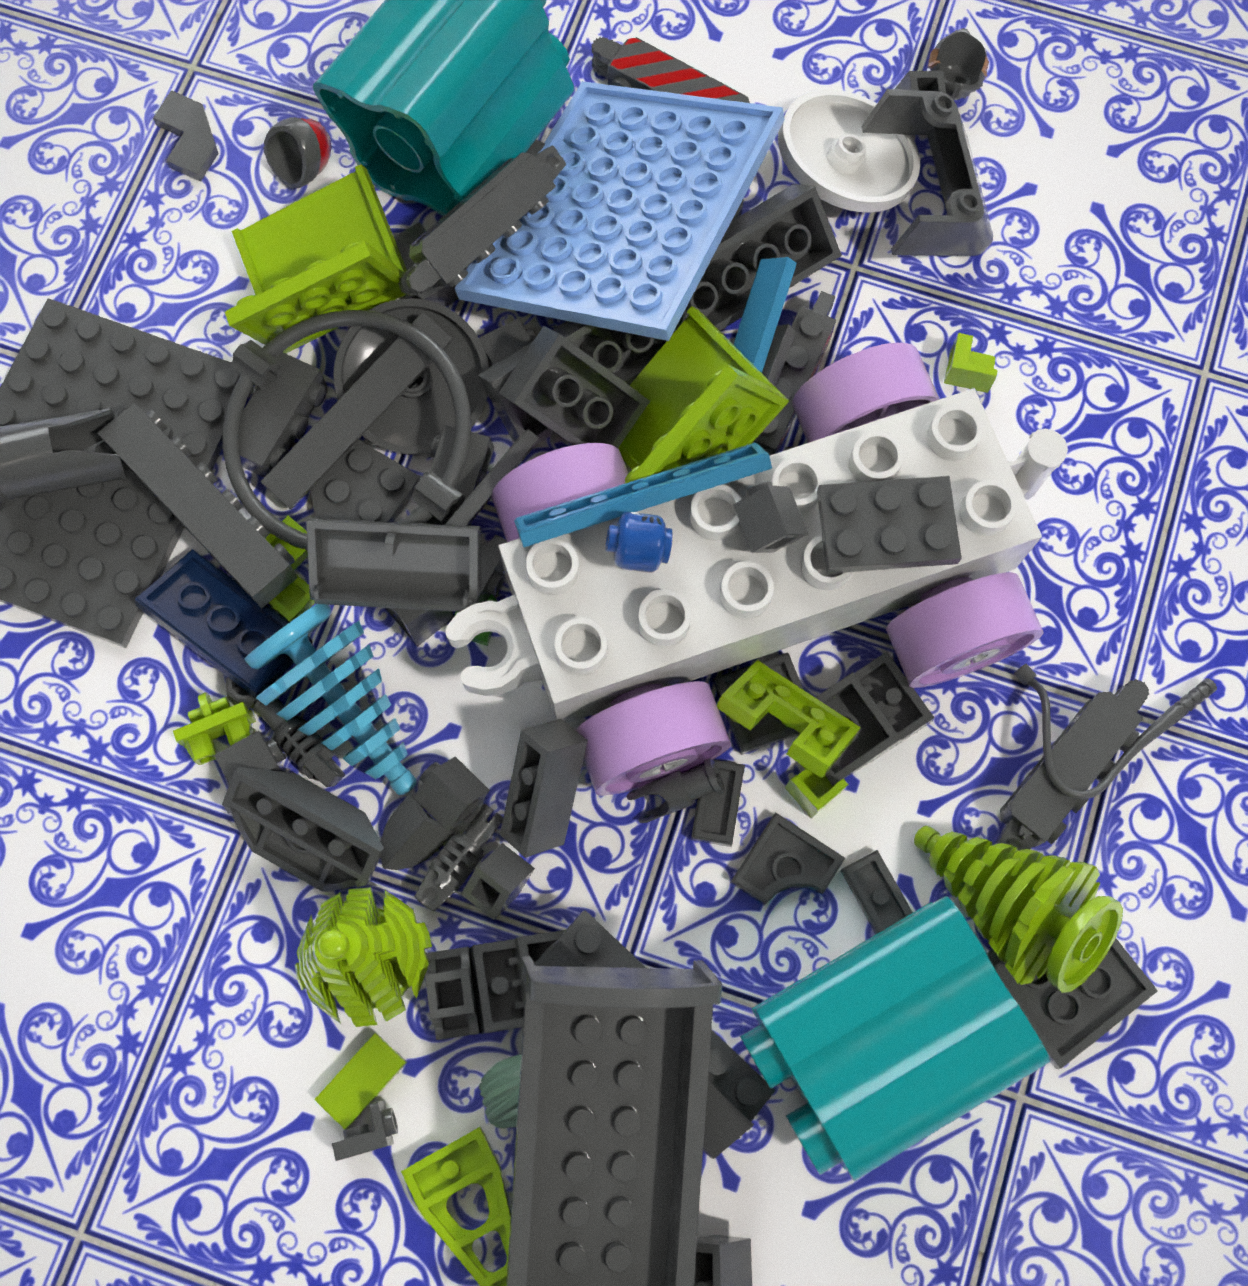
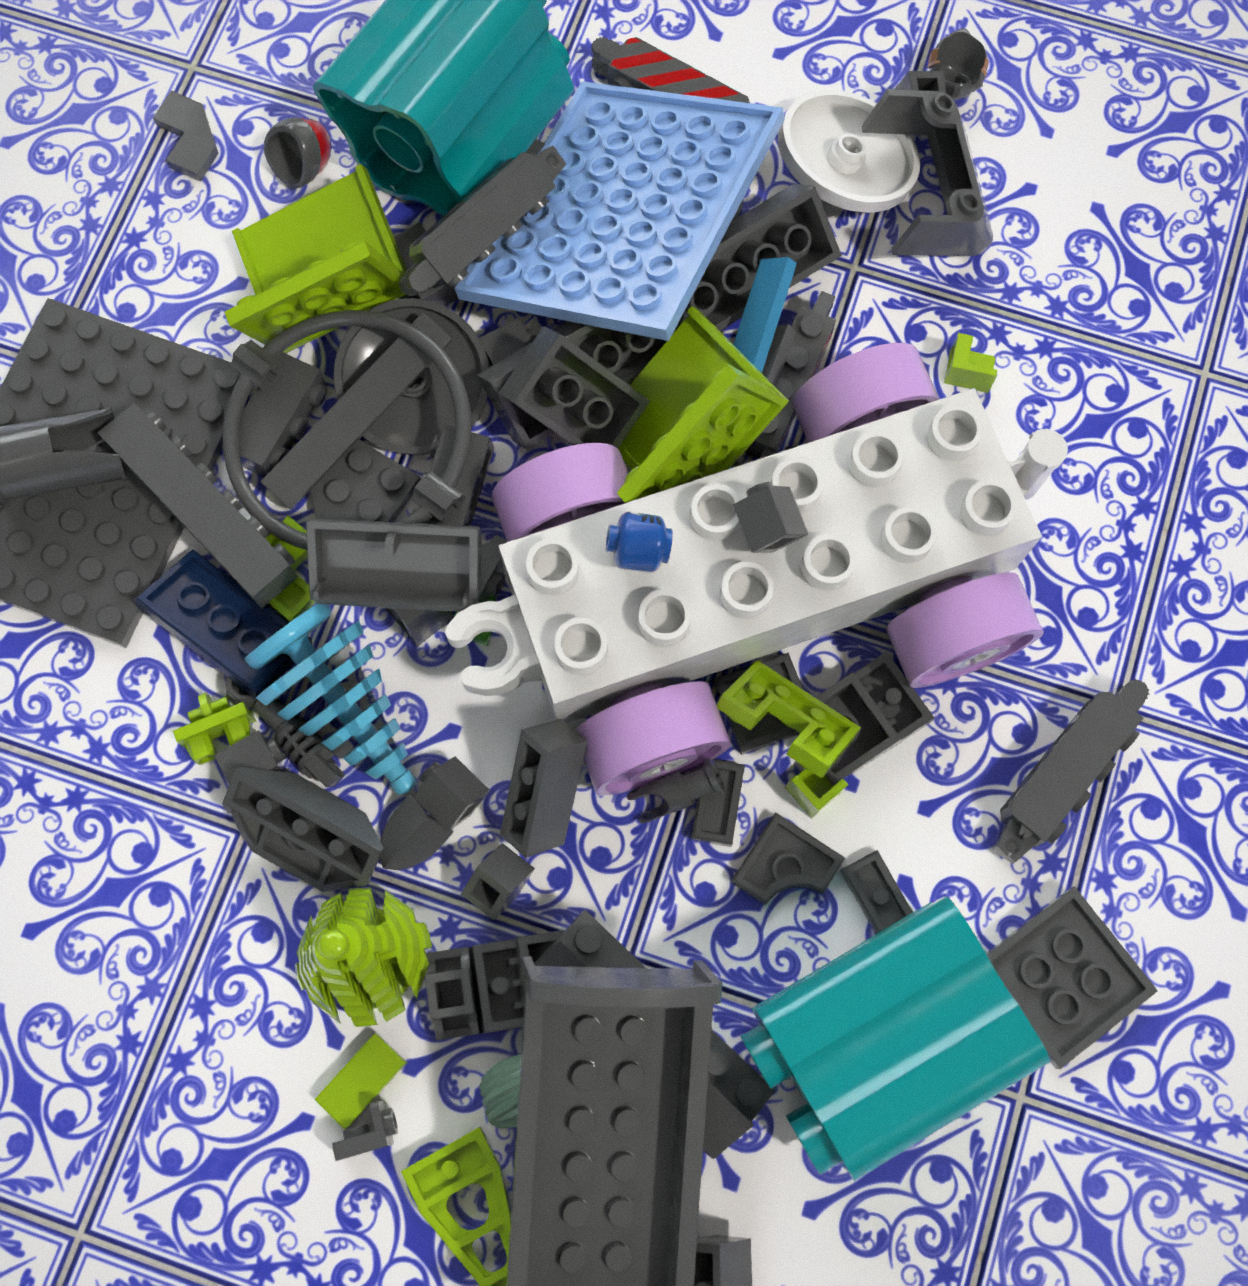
dark grey hinge [414,804,503,912] -> none
dark grey tile [445,429,539,526] -> none
dark azure tile [514,443,772,547] -> none
dark grey plate [817,476,962,574] -> none
lime plant [914,826,1124,993] -> none
dark grey piece [1014,663,1217,800] -> none

